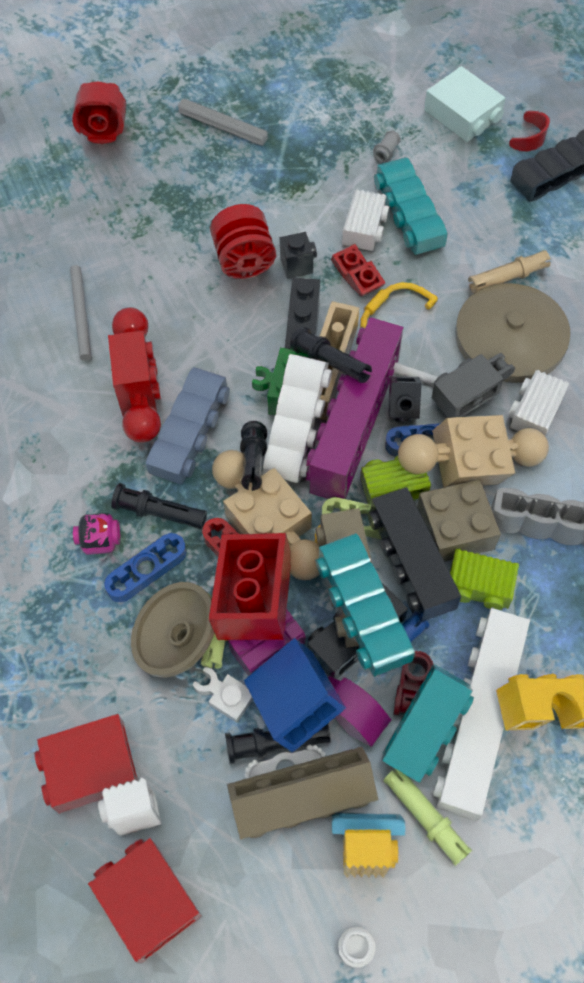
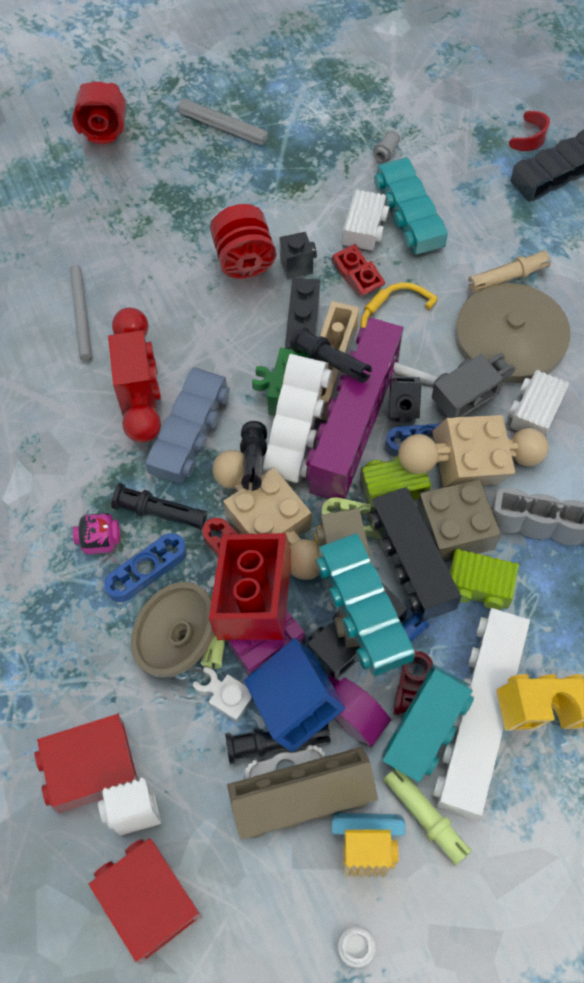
light aqua brick [424,66,506,142] -> none

